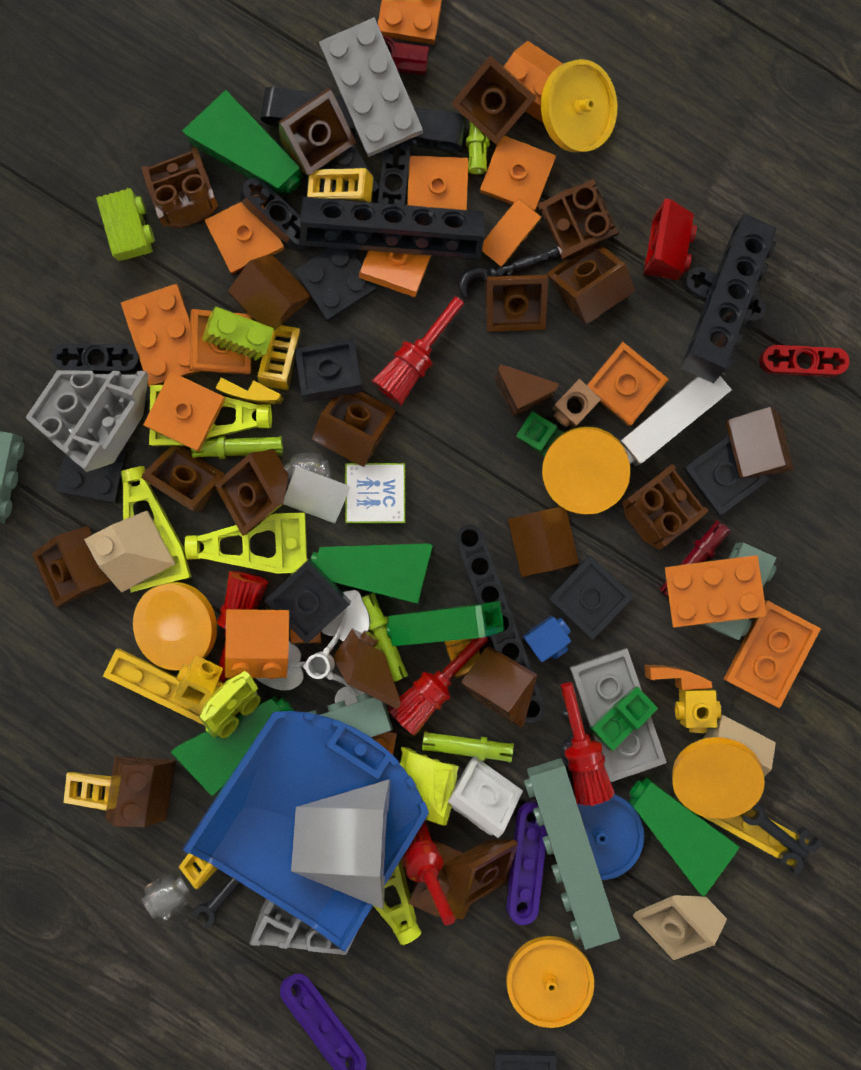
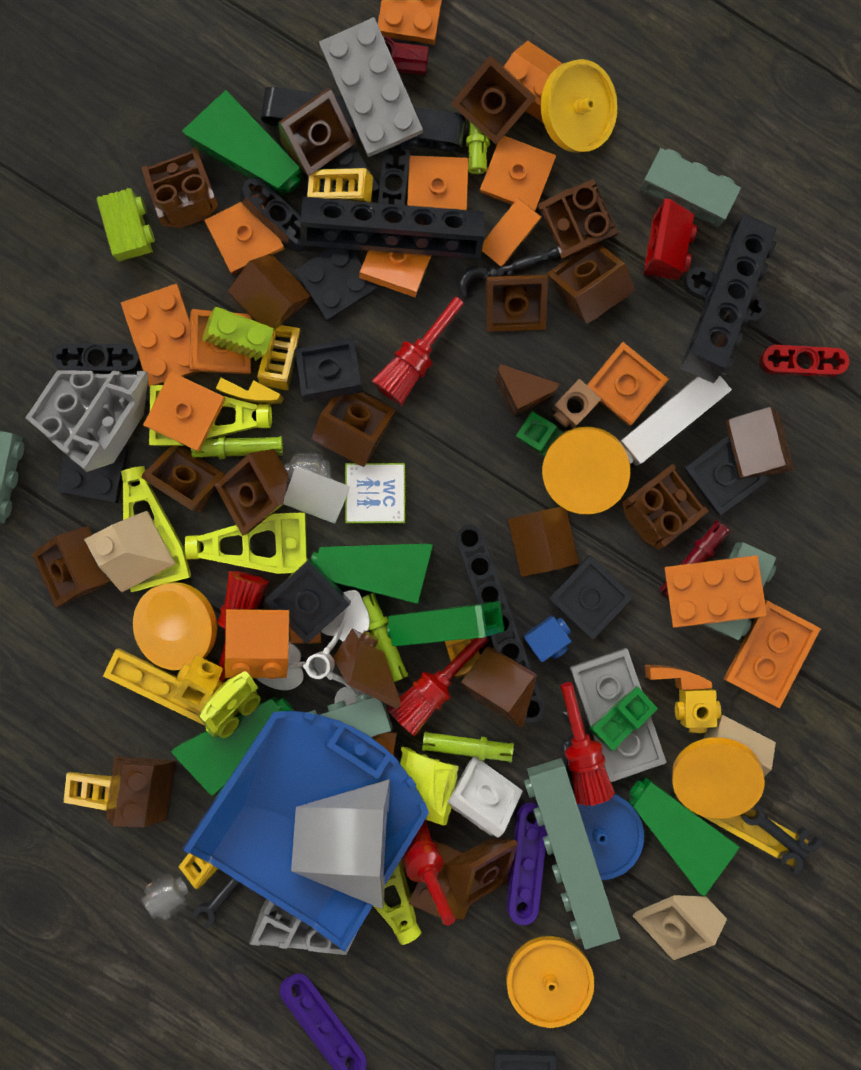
none -> sand green brick [640,148,741,228]

